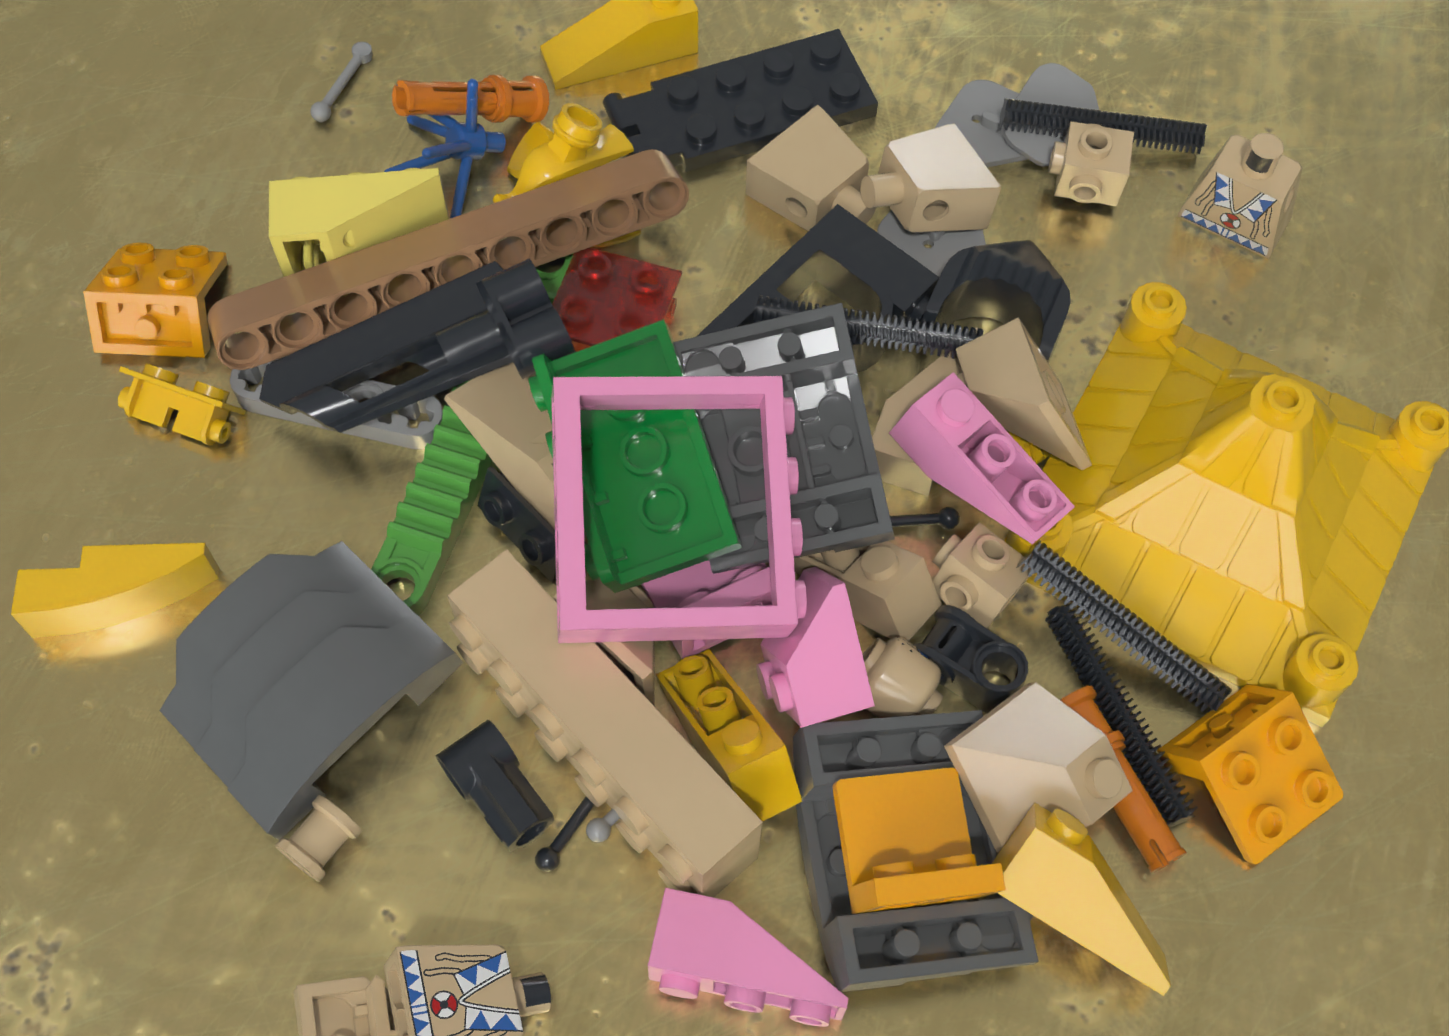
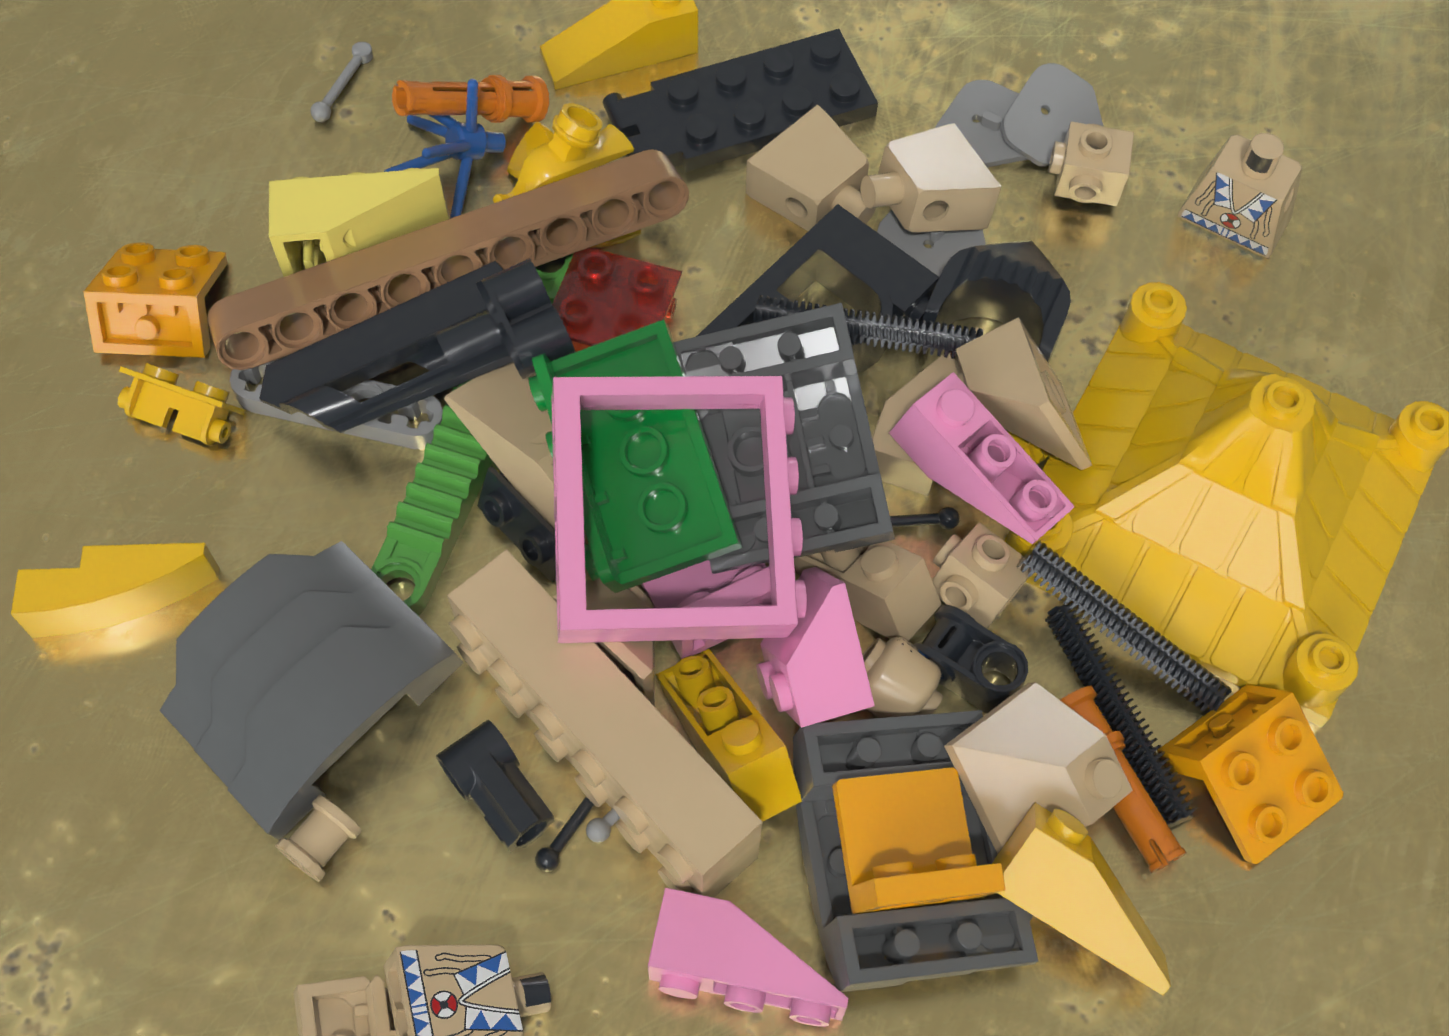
black axle [999,98,1207,154] -> none

